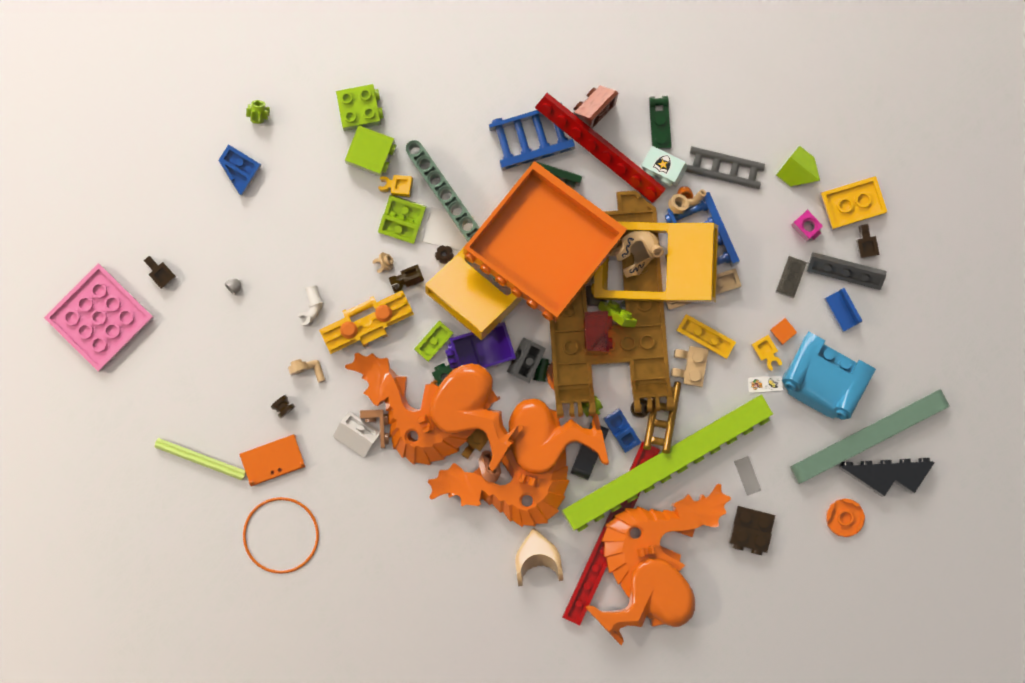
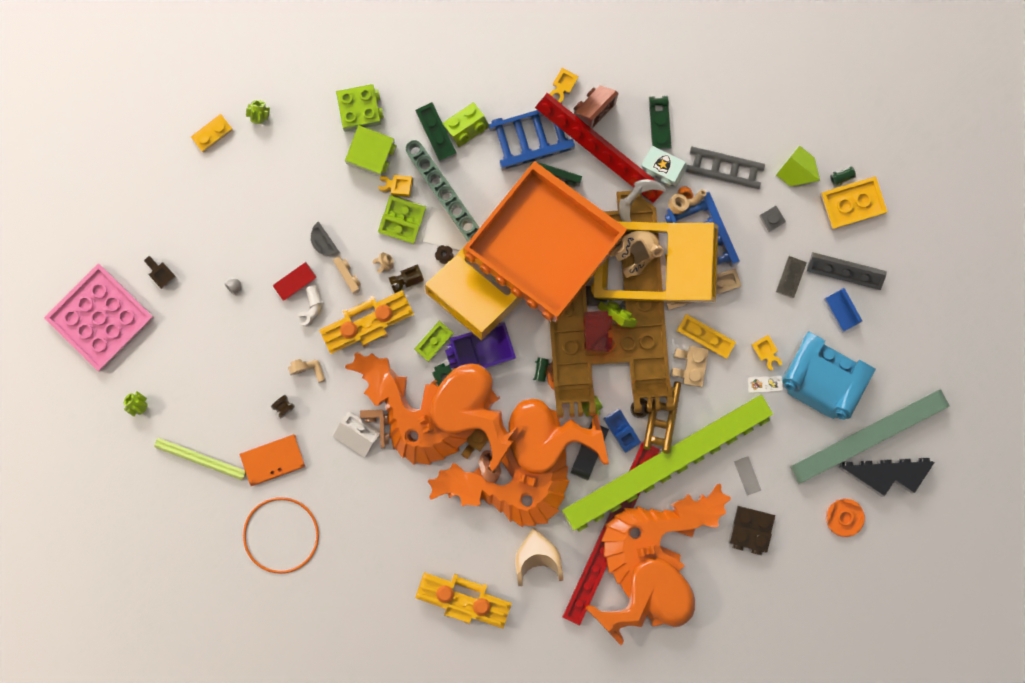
blue wing [218,144,261,196] -> none
dark grey brick [507,337,546,383] -> none
orange tile [770,318,797,345] -> none
dark pink brick [791,209,823,241] -> none
dark brown plate [856,224,880,259] -> none
none -> lime gear [123,391,148,417]
none -> yellow plate [191,114,233,153]
none -> red slope [272,262,317,301]
none -> dark grey plate [310,221,340,256]
none -> tan plate [333,256,361,294]
none -> dark green plate [415,102,457,162]
none -> yellow piece [415,572,512,629]
none -> lime bracket [443,102,489,147]
none -> yellow plate [550,68,579,103]
none -> light grey piece [619,179,666,222]
none -> dark grey plate [759,206,786,232]
none -> dark green pin [830,166,856,186]

